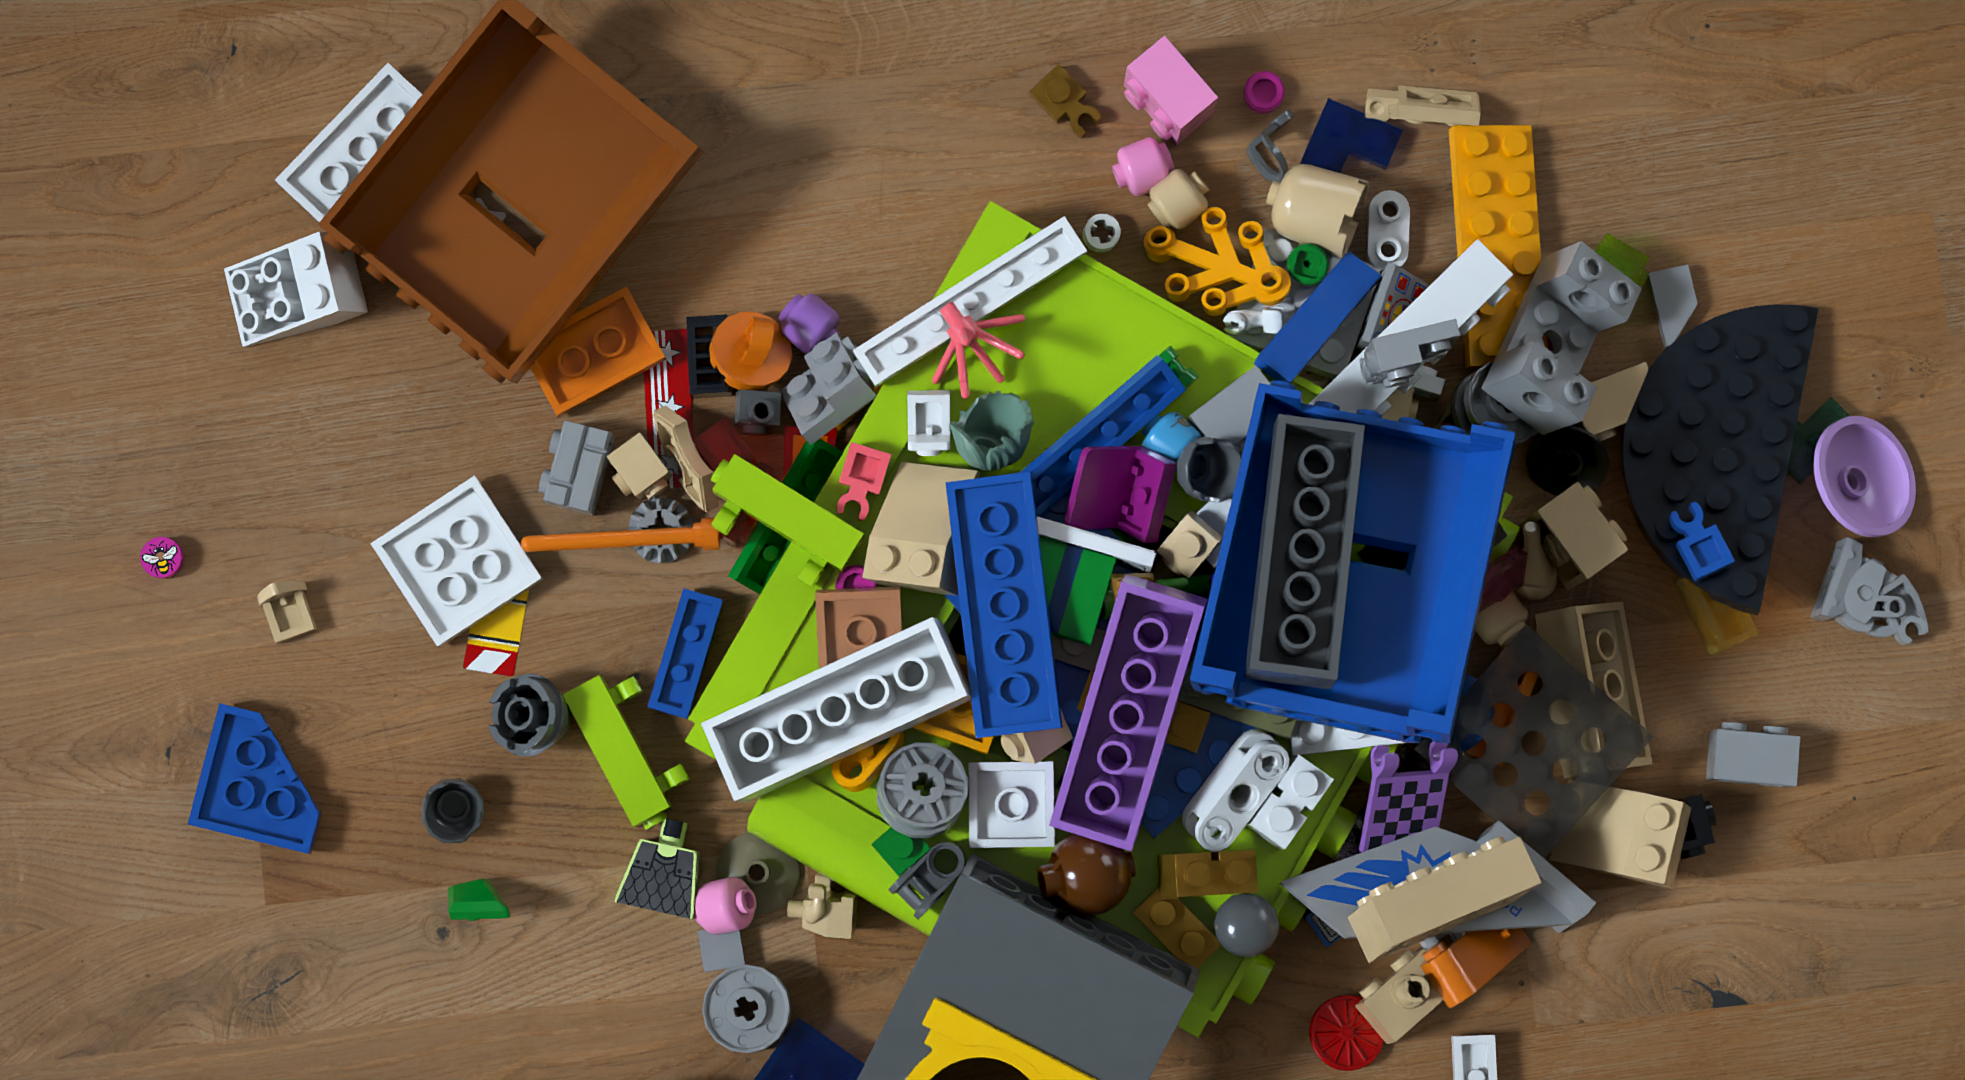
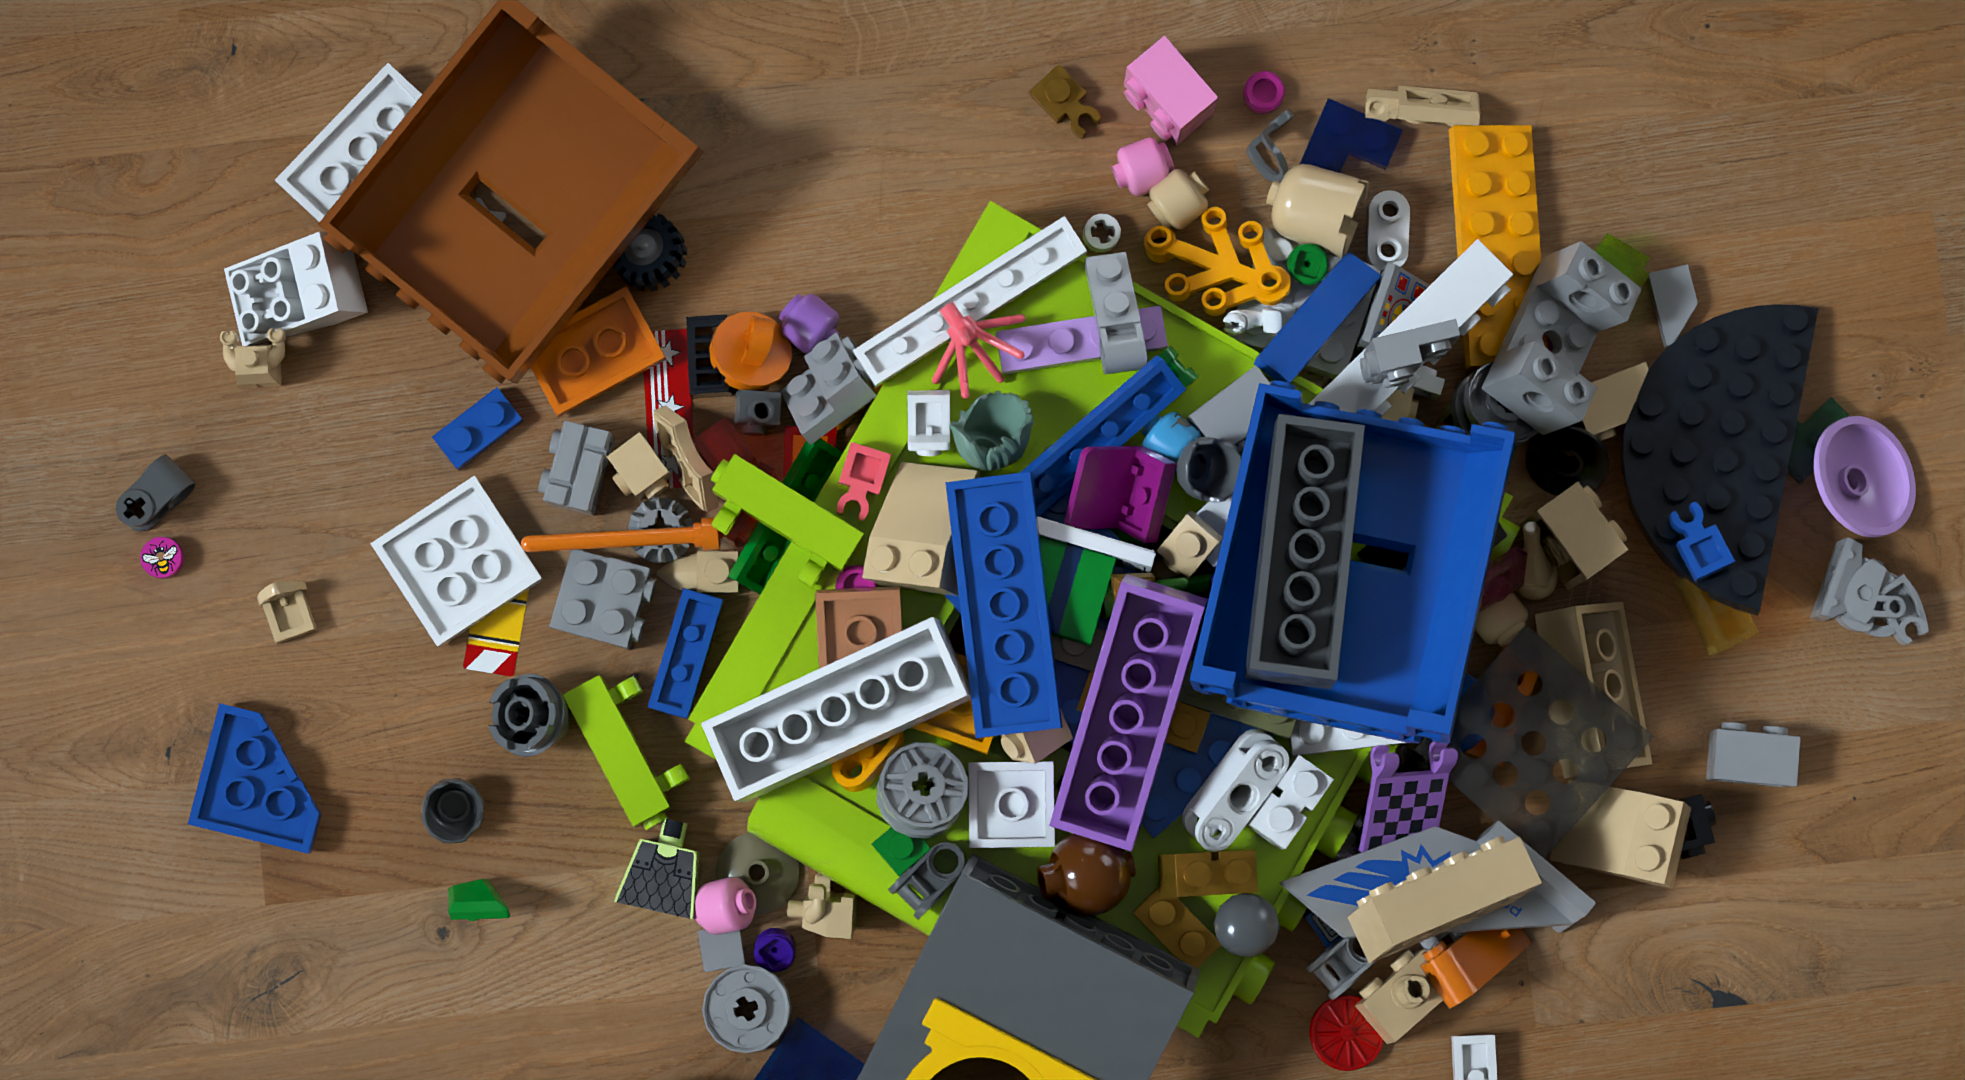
none -> dark grey piece [116,454,196,532]
none -> tan piece [220,328,286,388]
none -> blue plate [432,387,523,471]
none -> light grey plate [549,550,657,650]
none -> black wheel [613,213,688,291]
none -> tan plate [657,551,739,594]
none -> dark purple tile [754,928,796,972]
none -> lavender plate [995,306,1168,375]
none -> light grey plate [1084,252,1147,375]
none -> light grey piece [1305,937,1376,1000]

